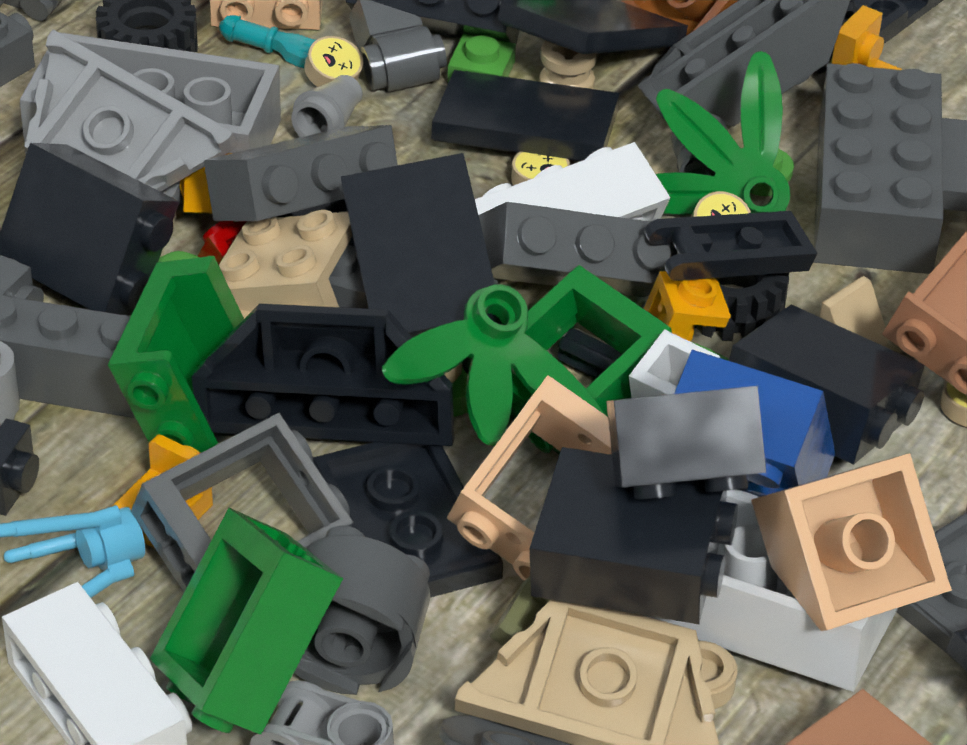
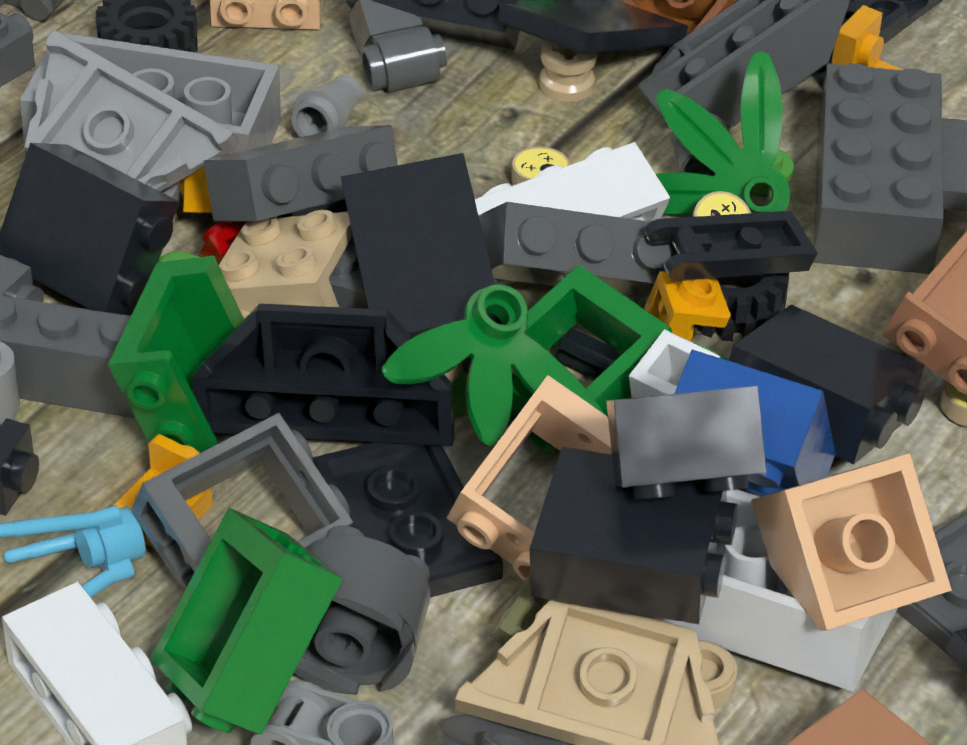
teal piece [219,15,316,68] -> none
tile [304,36,363,87] -> none
black tile [431,70,620,162] -> none
bright green plate [447,34,516,83] -> none
tan slope [820,276,888,347] -> none

